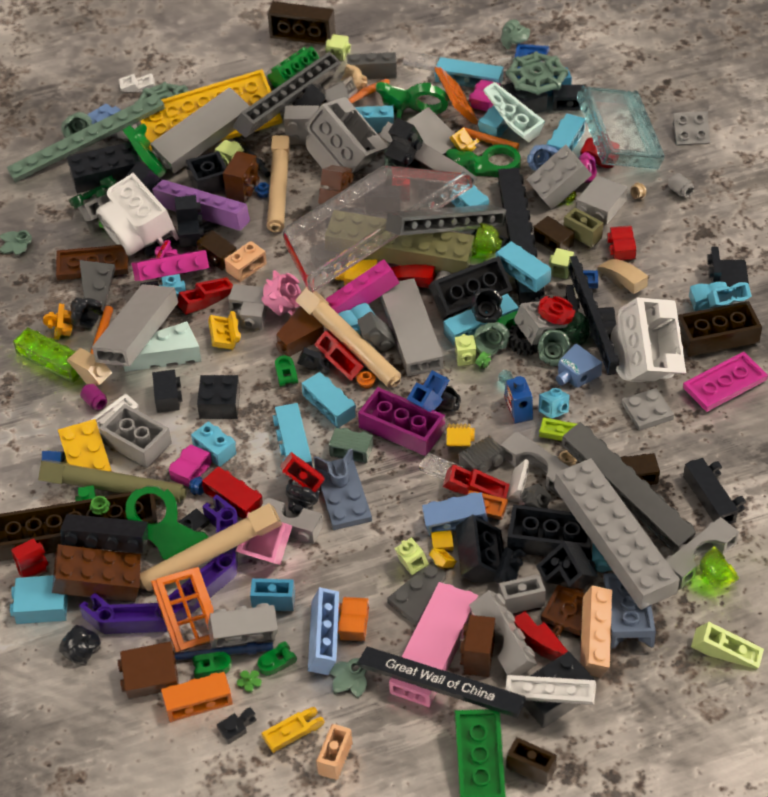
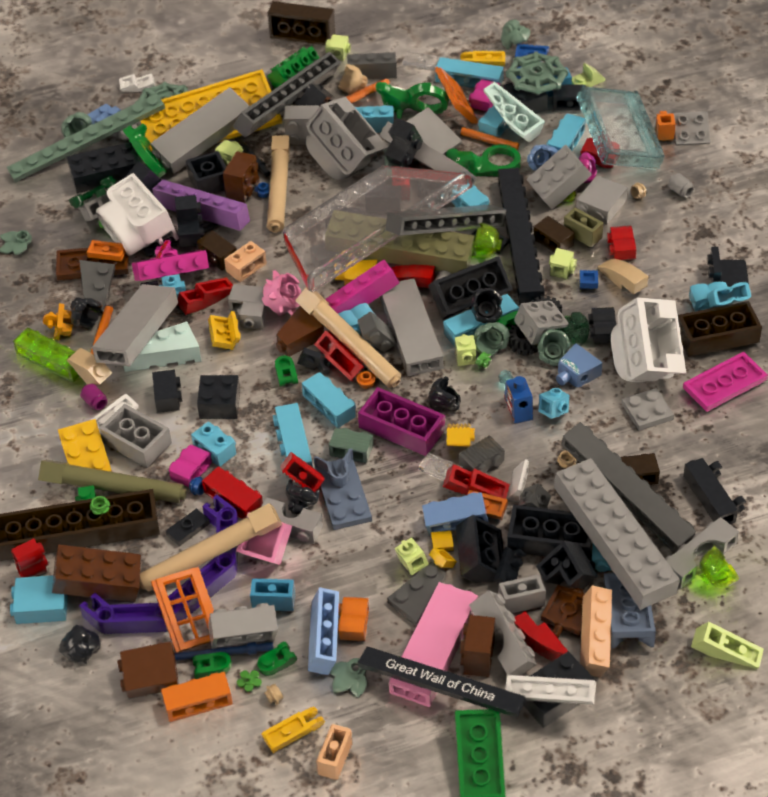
blue slope [42,451,65,462] -> none
black brick [60,514,148,553] -> none
green animal [126,486,208,560] -> none
black plate [216,707,257,744] -> none
reddish brown piece [318,165,353,207] -> none
light grey brick [325,76,358,102] -> none
blue brick [407,370,450,411] -> none
yellow bracket [449,127,479,151] -> none
medium azure brick [496,241,552,292] -> none
light grey arch [501,431,571,498] -> none
dark brown brick [506,737,557,786] -> none
red tile [537,296,575,325] -> none
lime plate [539,417,577,441] -> none
black plate [565,284,580,324] -> none
black plate [568,256,619,375] -> none
none -> orange plate [87,240,126,262]
none -> tan plate [264,683,283,704]
none -> yellow hinge [460,51,505,67]
none -> yellowish green slope [571,63,605,89]
none -> orange brick [655,111,676,141]

